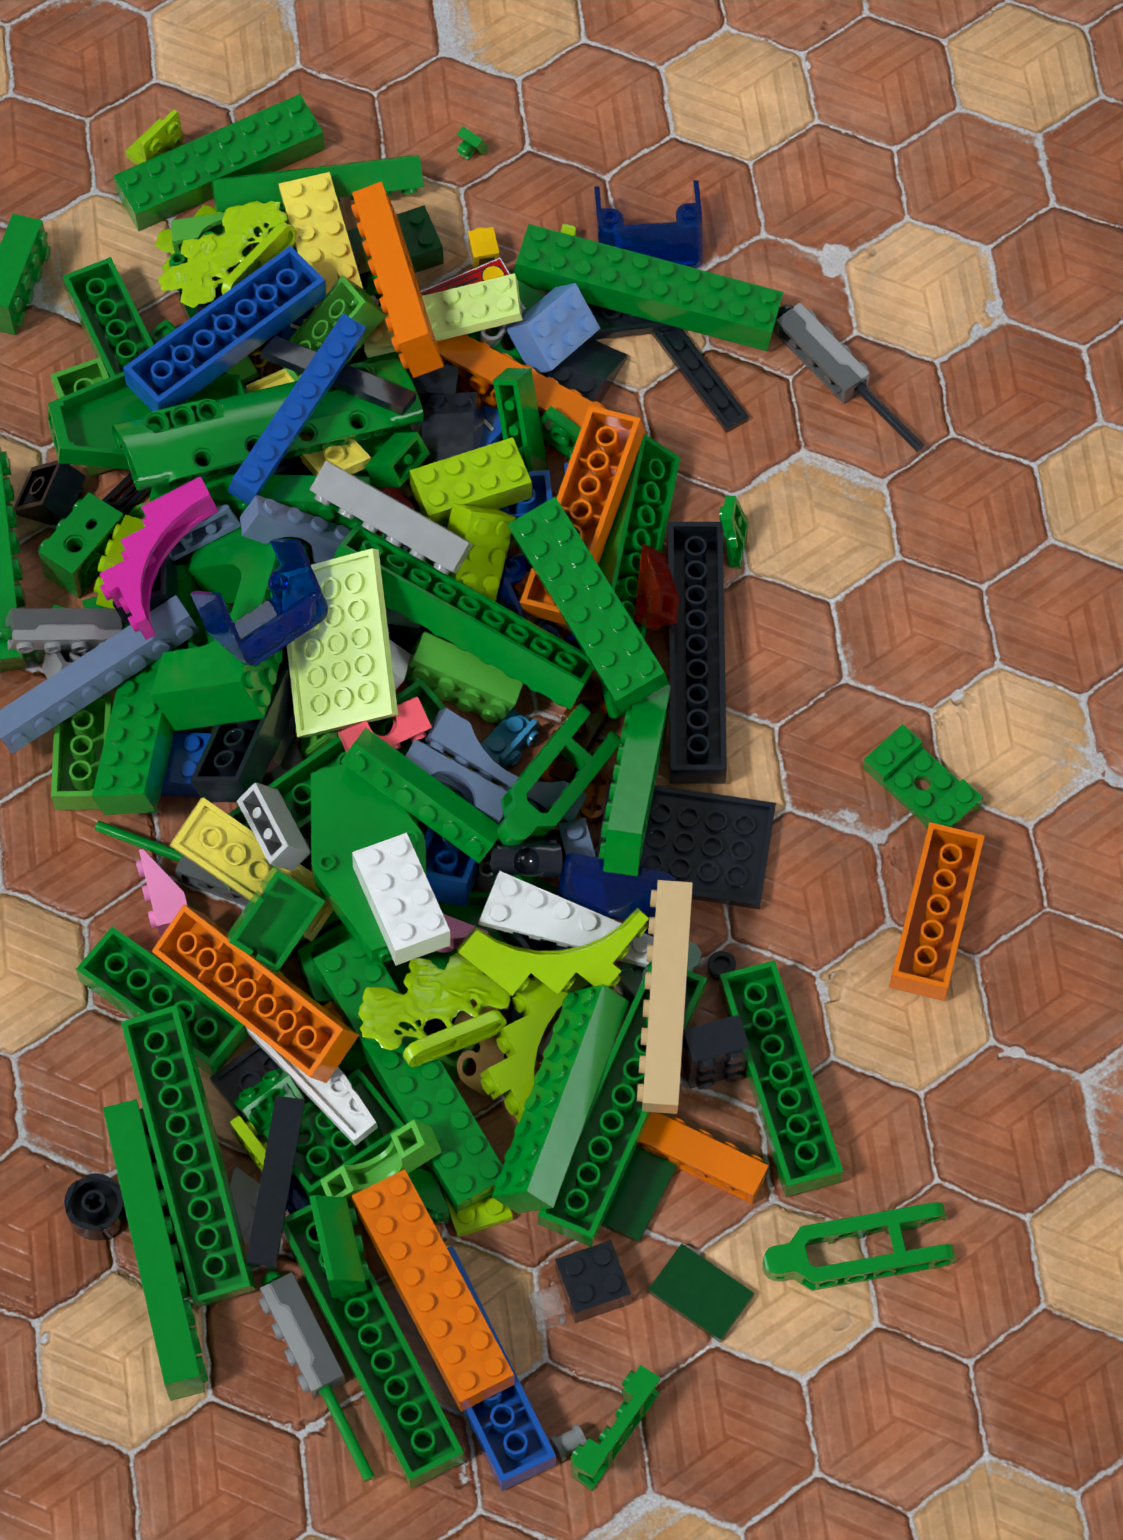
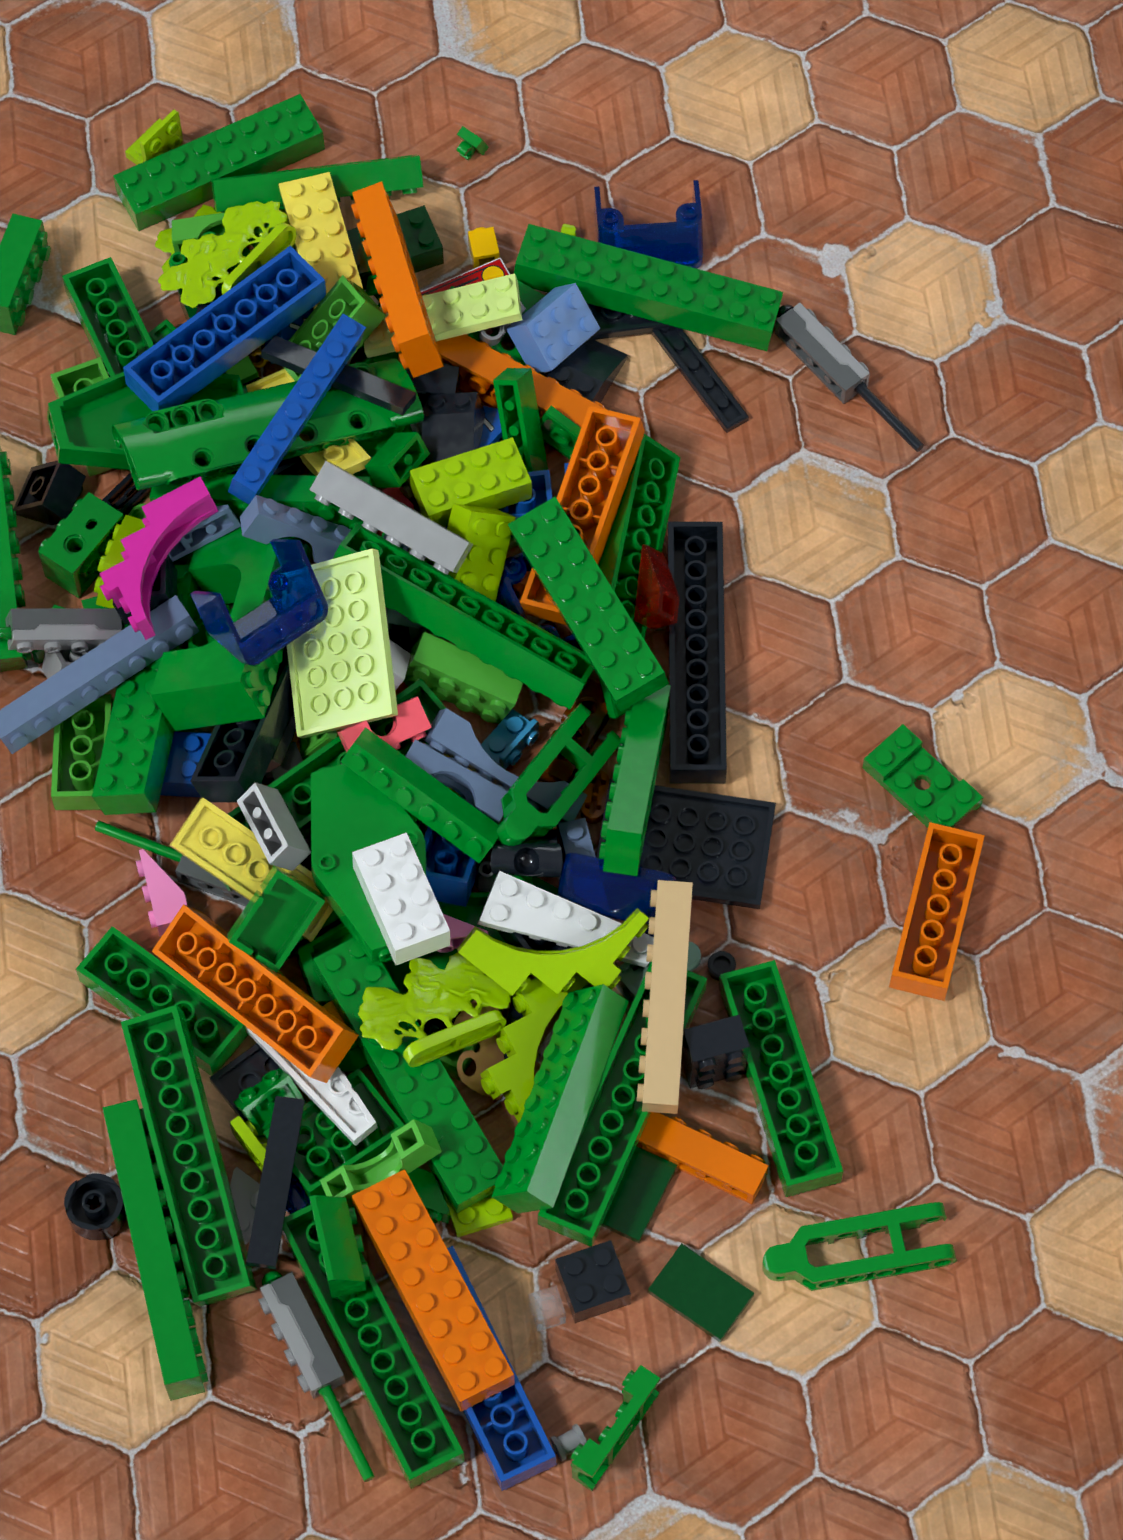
green wing [719,496,749,568] -> none

